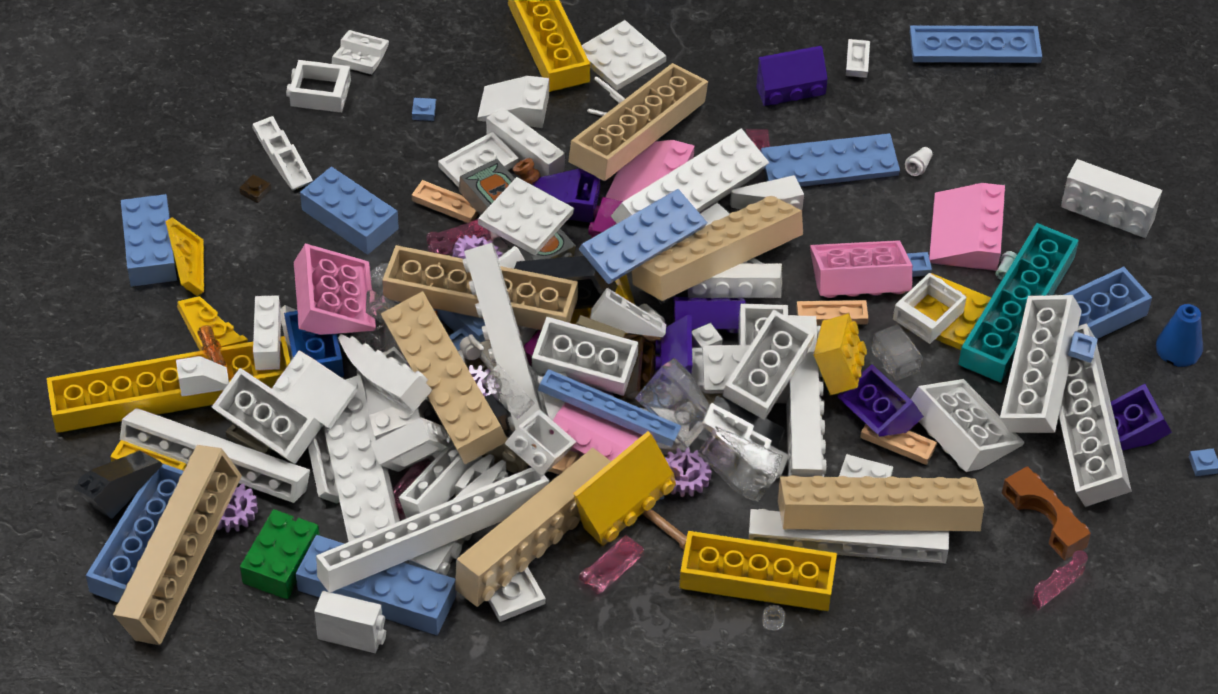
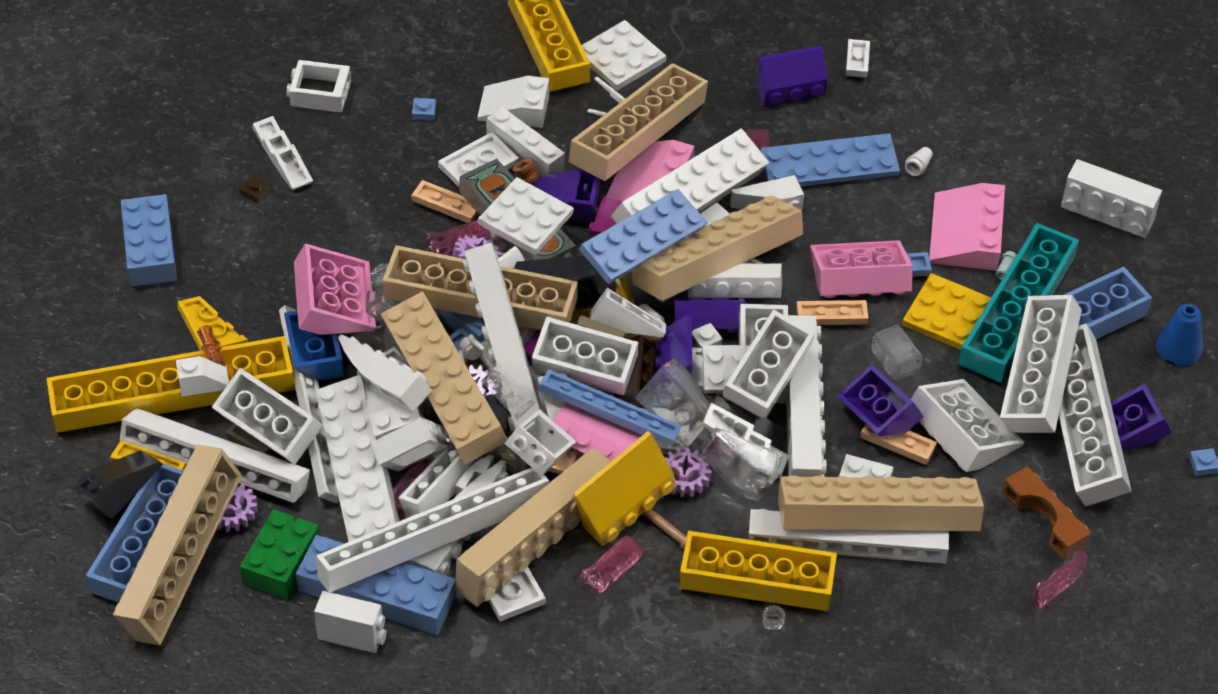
yellow wing [165,217,204,296] -> none
white brick [253,296,281,370] -> none
white slope [272,351,358,429] -> none
medium blue brick [300,166,399,255] -> none
white slope [332,30,389,74] -> none
yellow brick [813,314,867,395] -> none
white window [893,273,967,344] -> none
medium blue plate [909,26,1042,63] -> none
medium blue plate [1068,331,1098,363] -> none

